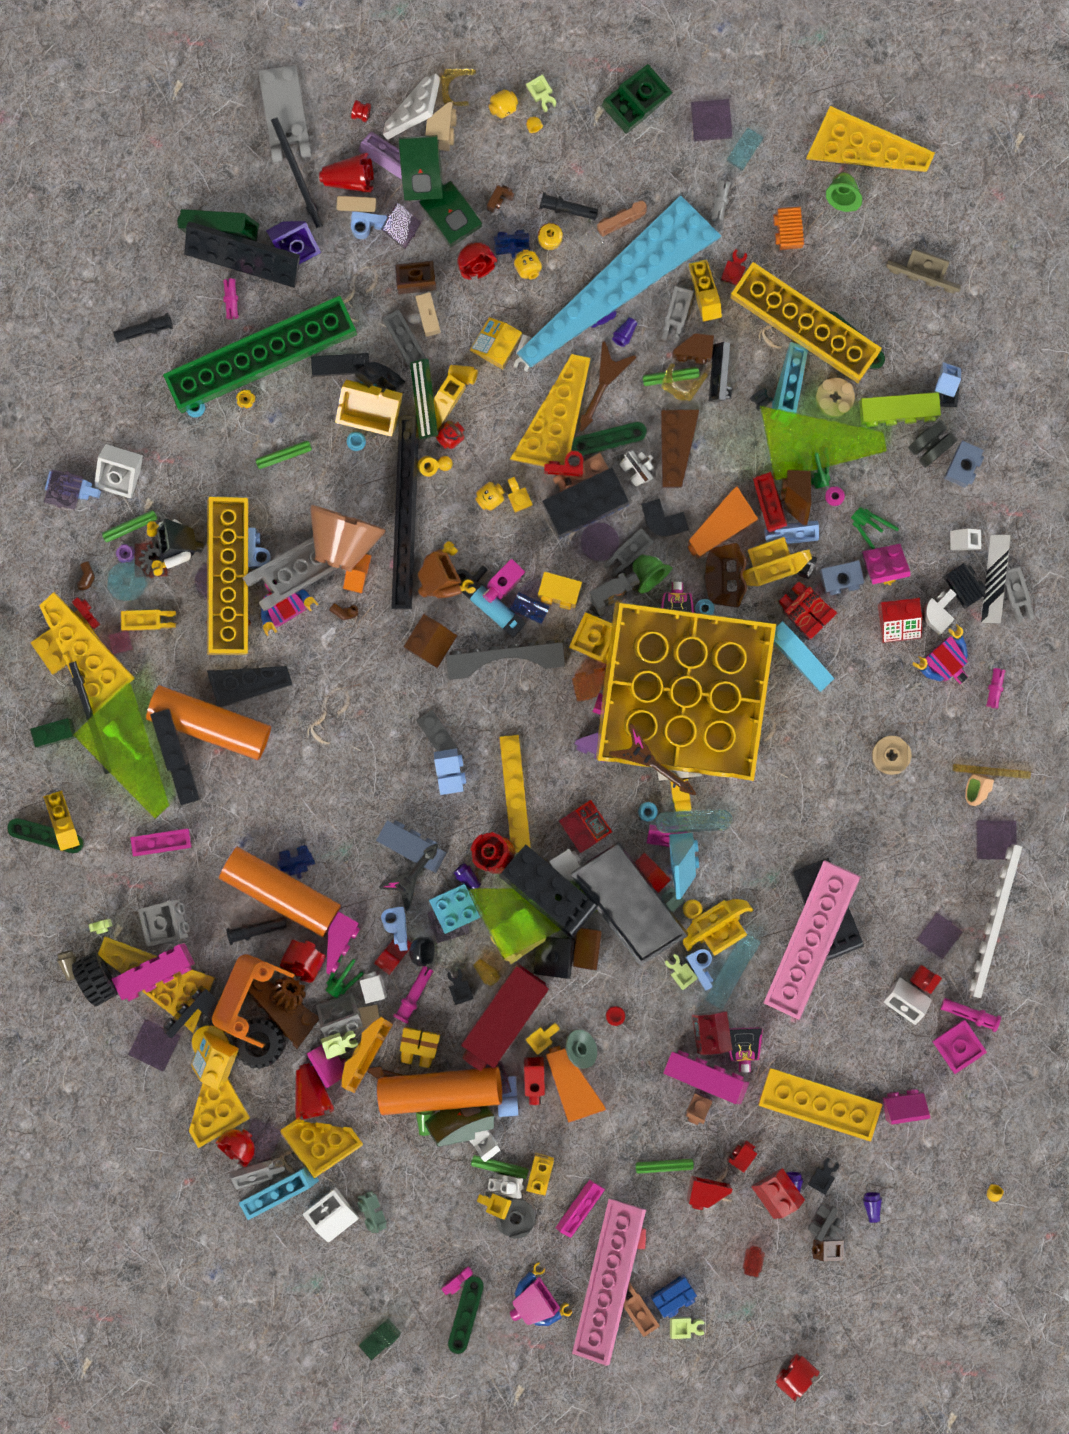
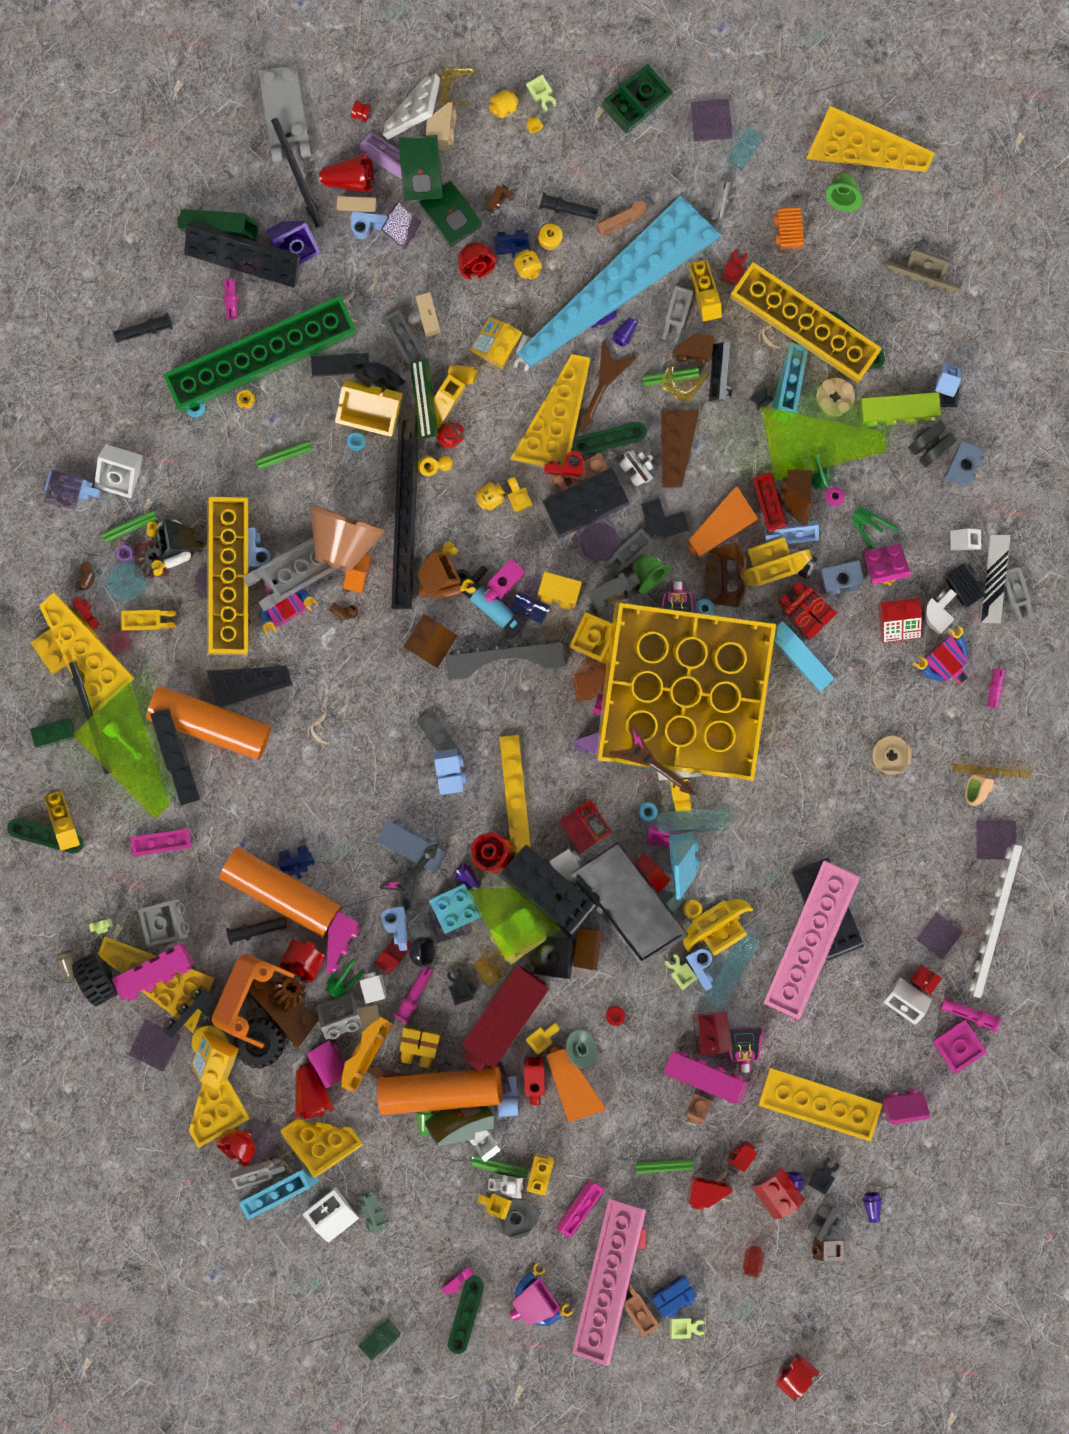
yellowish green plate [321,1031,358,1059] -> none
reddish brown slope [395,261,437,295] -> none
yellow hinge [987,1184,1004,1202] -> none

